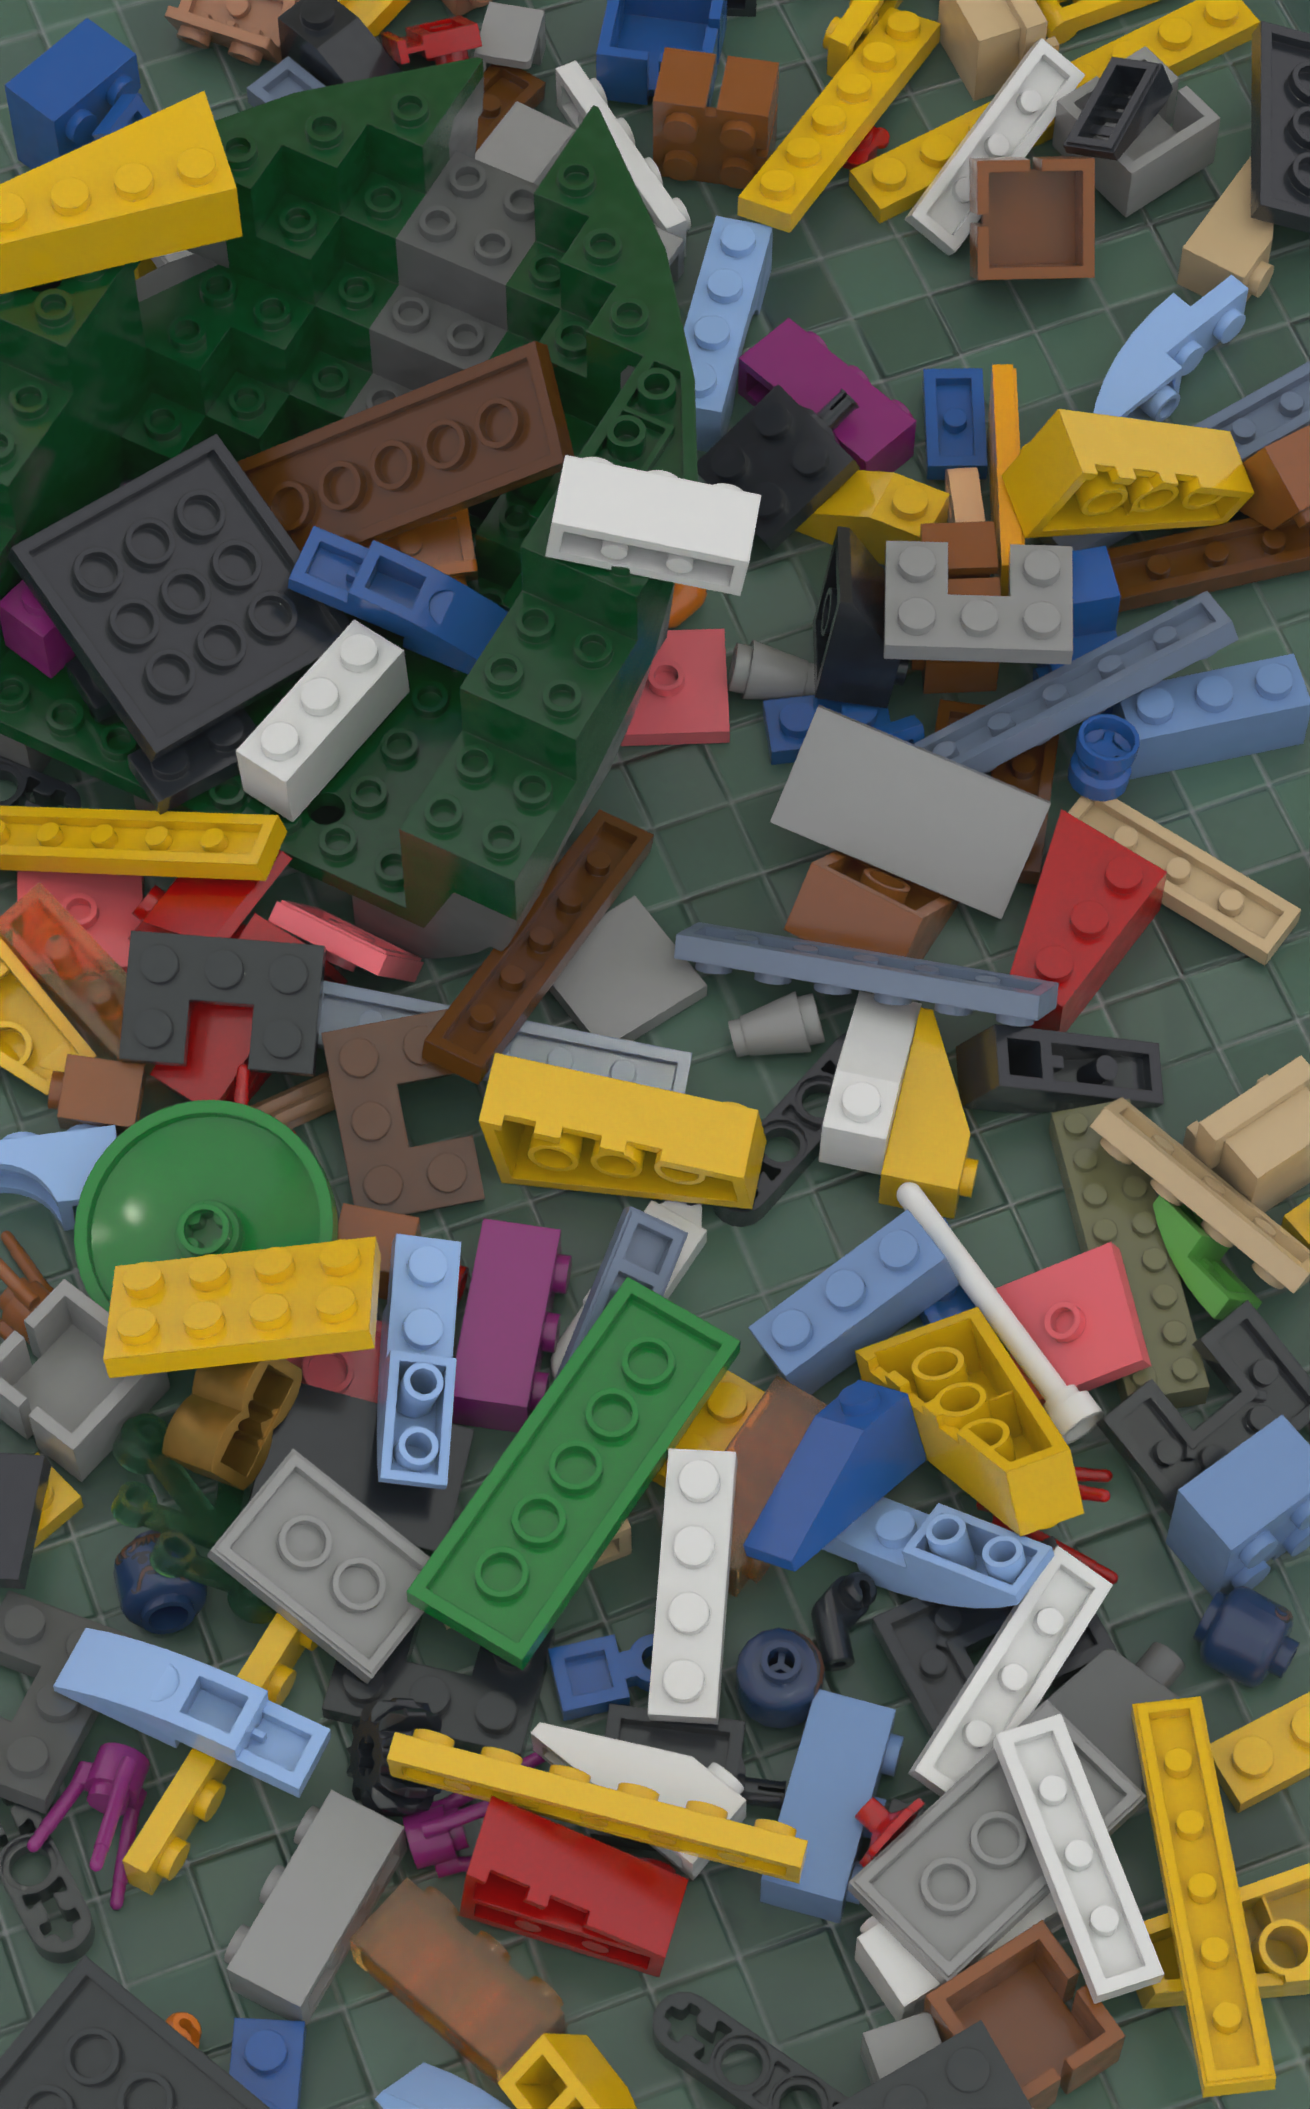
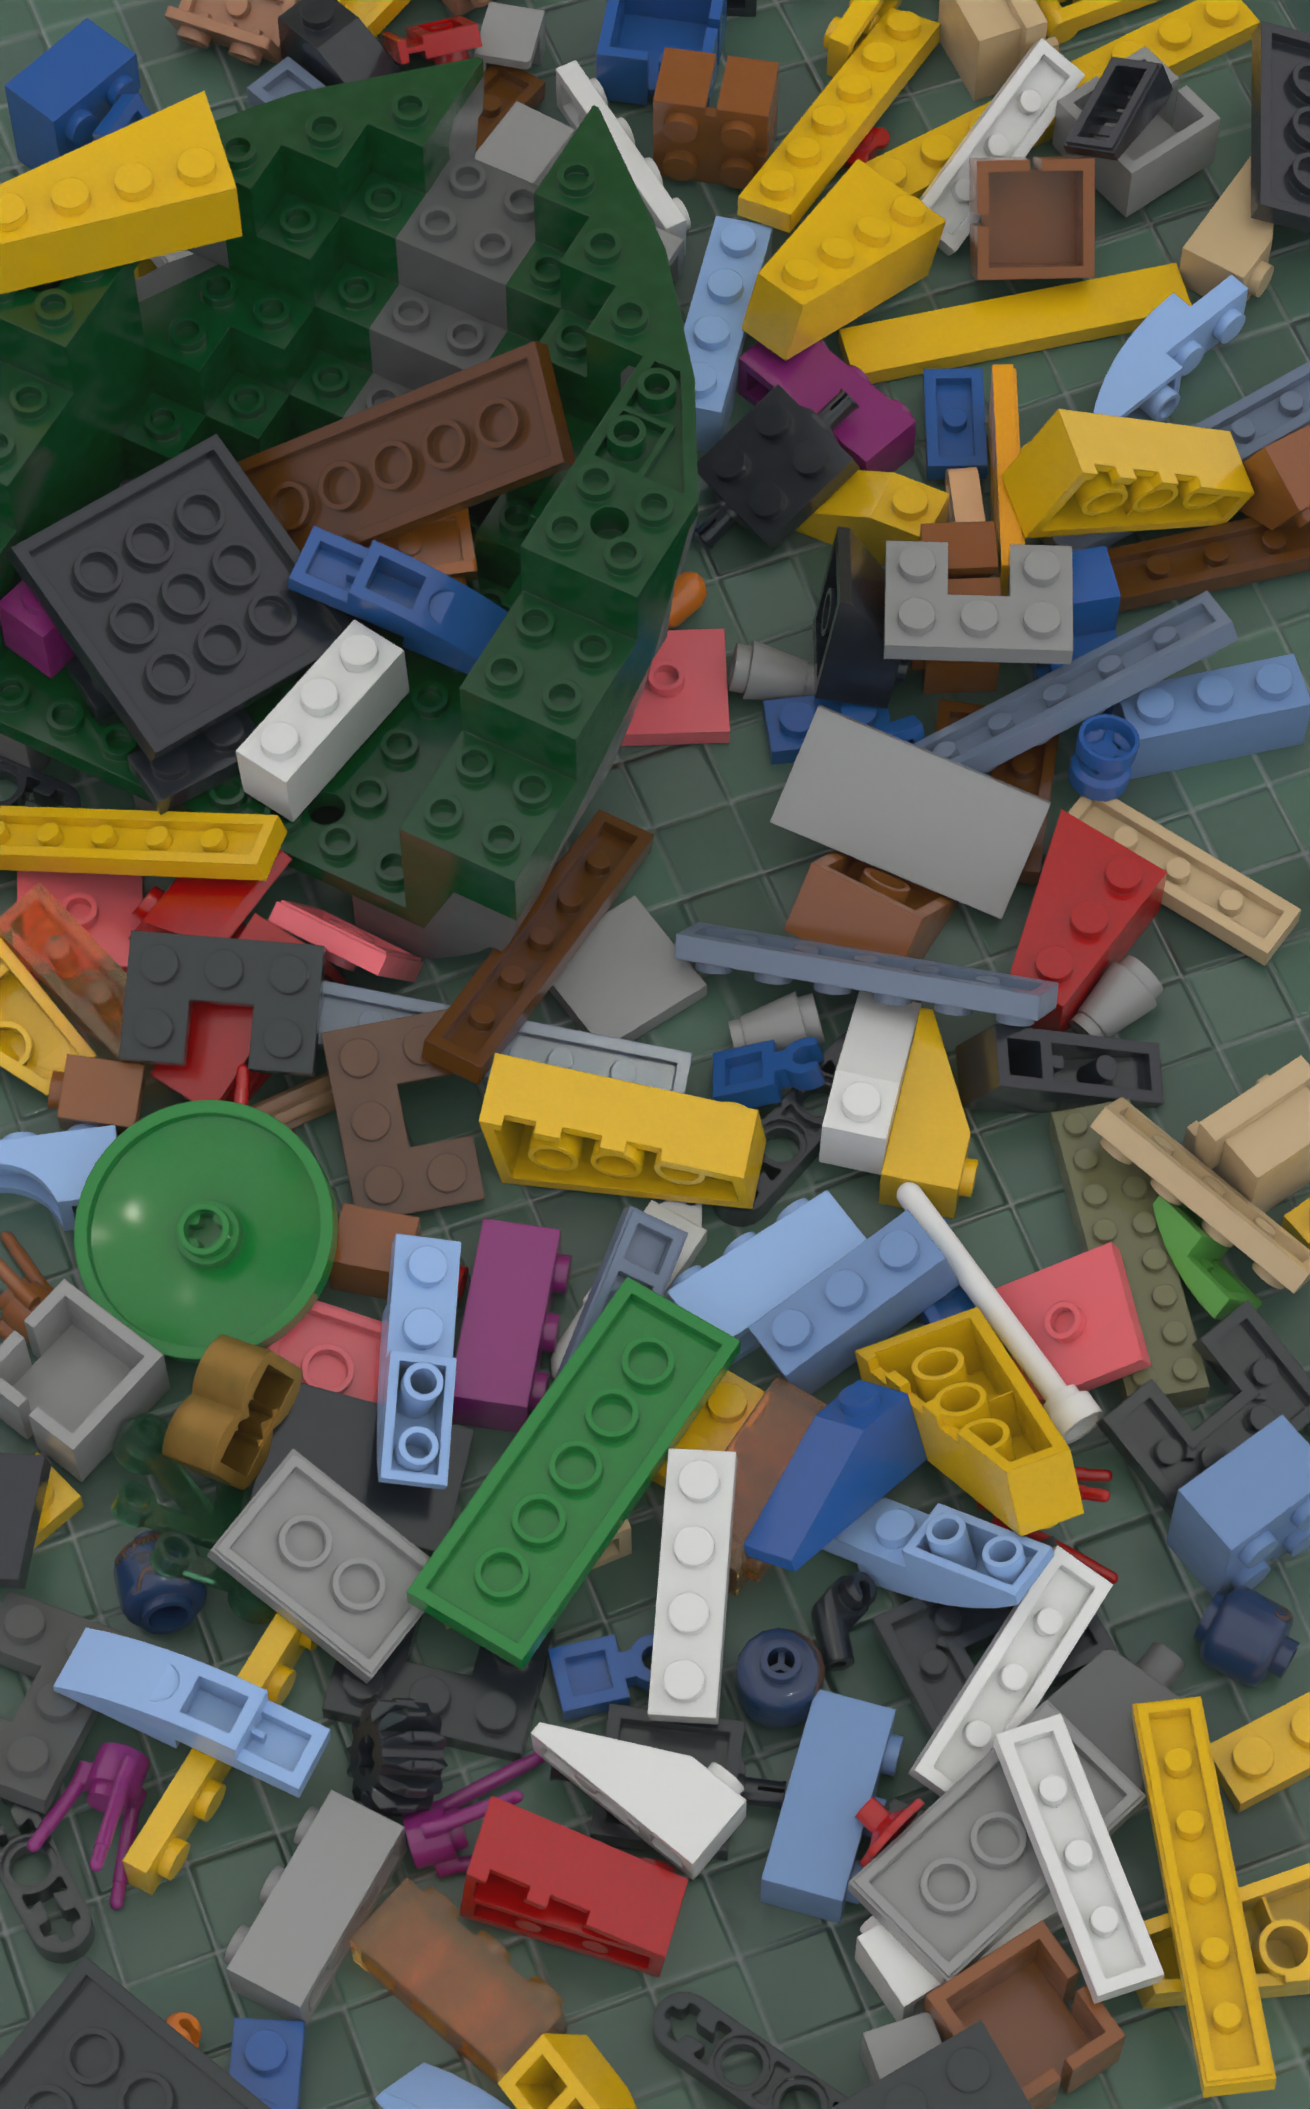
yellow plate [103,1236,381,1378] -> none
yellow plate [387,1729,808,1884] -> none
white brick [545,455,761,596] -> none
none -> light blue brick [667,1190,867,1365]
none -> blue plate [713,1037,825,1109]
none -> yellow wedge [741,159,947,361]
none -> yellow tile [838,263,1192,384]
none -> light grey cone [1069,955,1163,1037]

